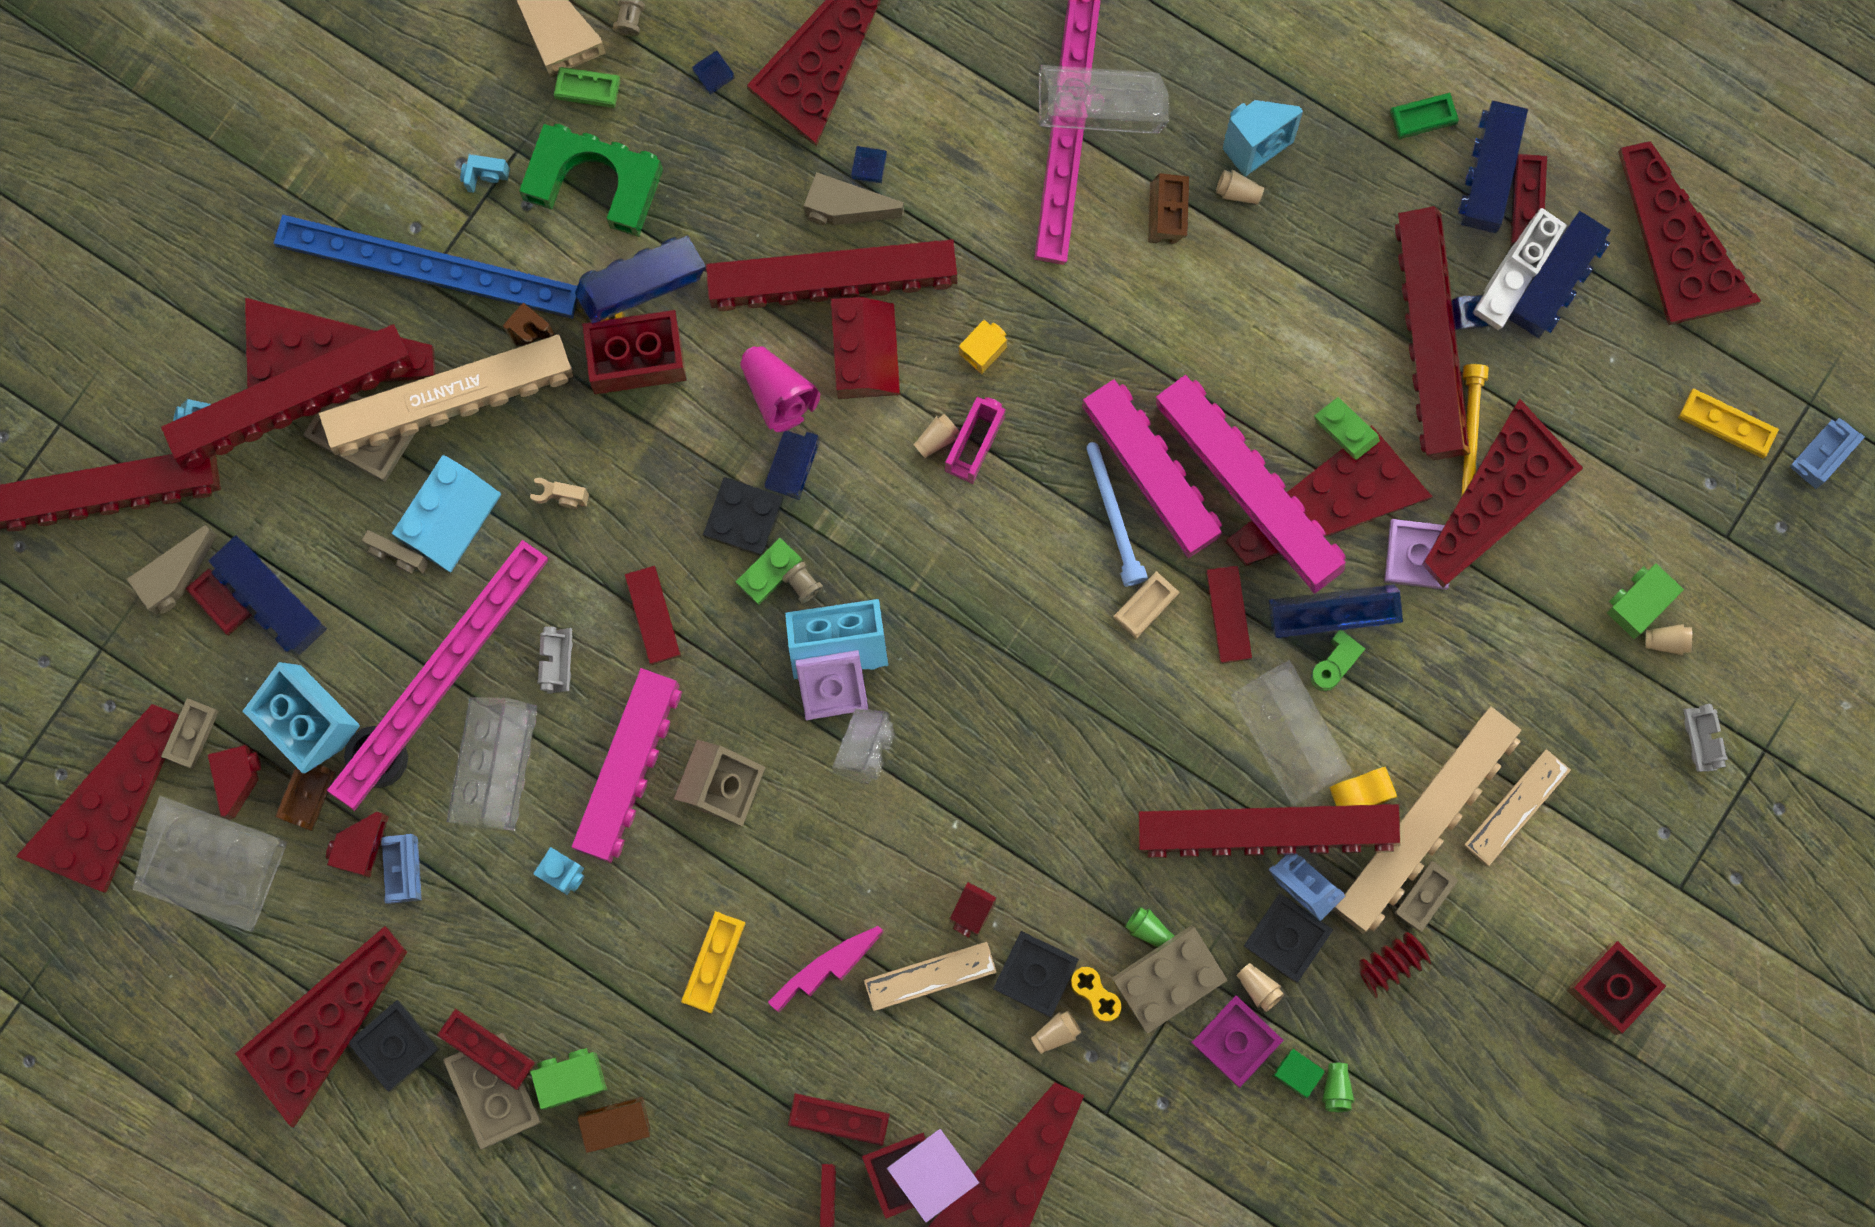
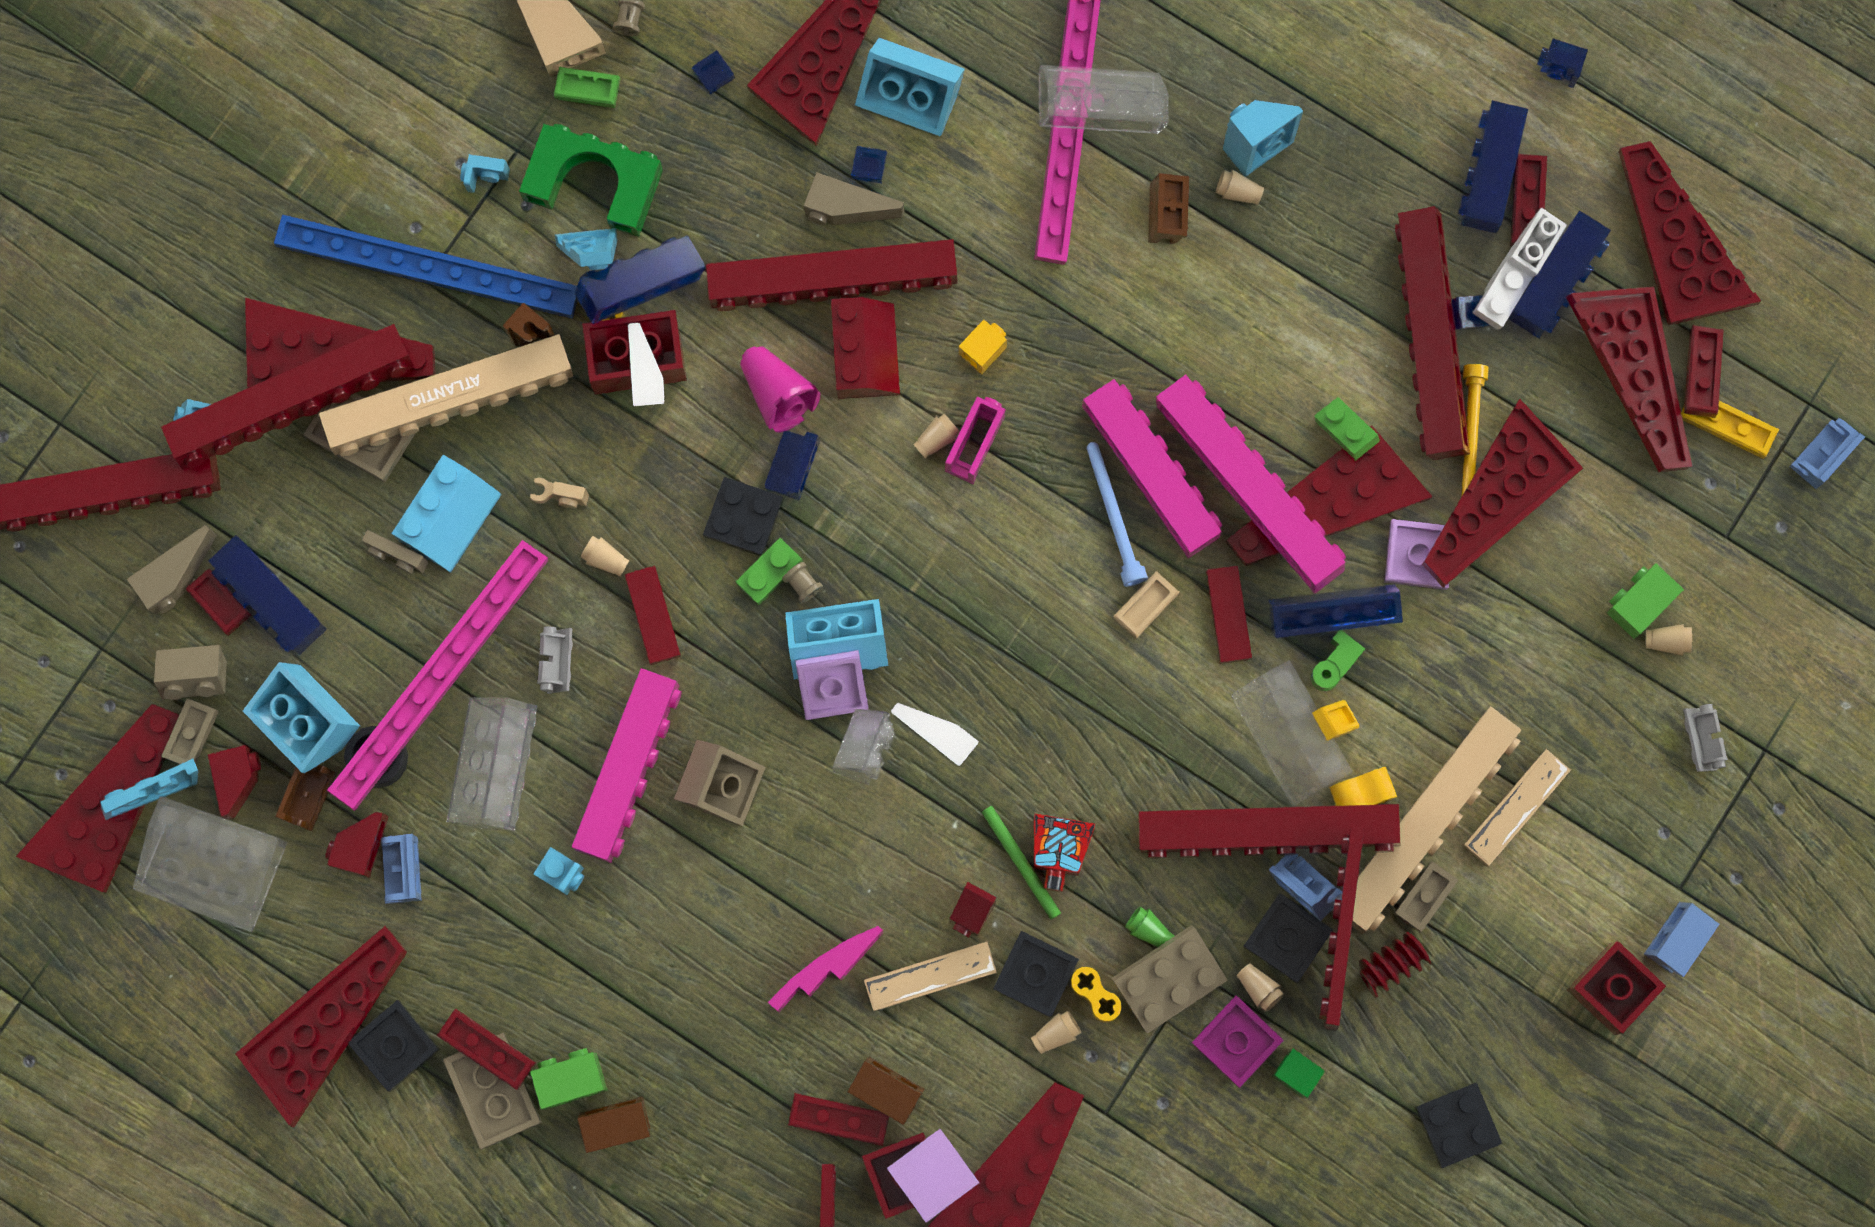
yellow tile [681,911,746,1014] -> none
bright green cone [1322,1063,1355,1112] -> none
green tile [1390,92,1459,139] -> none
none -> medium azure wing [100,759,198,820]
none -> dark tan brick [154,645,227,700]
none -> medium azure wing [555,228,618,270]
none -> tan cone [580,536,630,576]
none -> white sticker [628,323,665,406]
none -> reddish brown hinge [848,1056,925,1125]
none -> medium azure slope [855,38,965,136]
none -> white sticker [891,703,978,766]
none -> bright green bar [981,806,1061,920]
none -> torso [1034,814,1095,892]
none -> yellow tile [1312,700,1360,741]
none -> dark red wing [1319,827,1364,1031]
none -> black plate [1415,1082,1503,1168]
none -> clear blue brick [1536,38,1588,88]
none -> dark red wing [1566,287,1692,472]
none -> medium blue hinge [1644,902,1719,977]
none -> dark red tile [1684,325,1724,418]

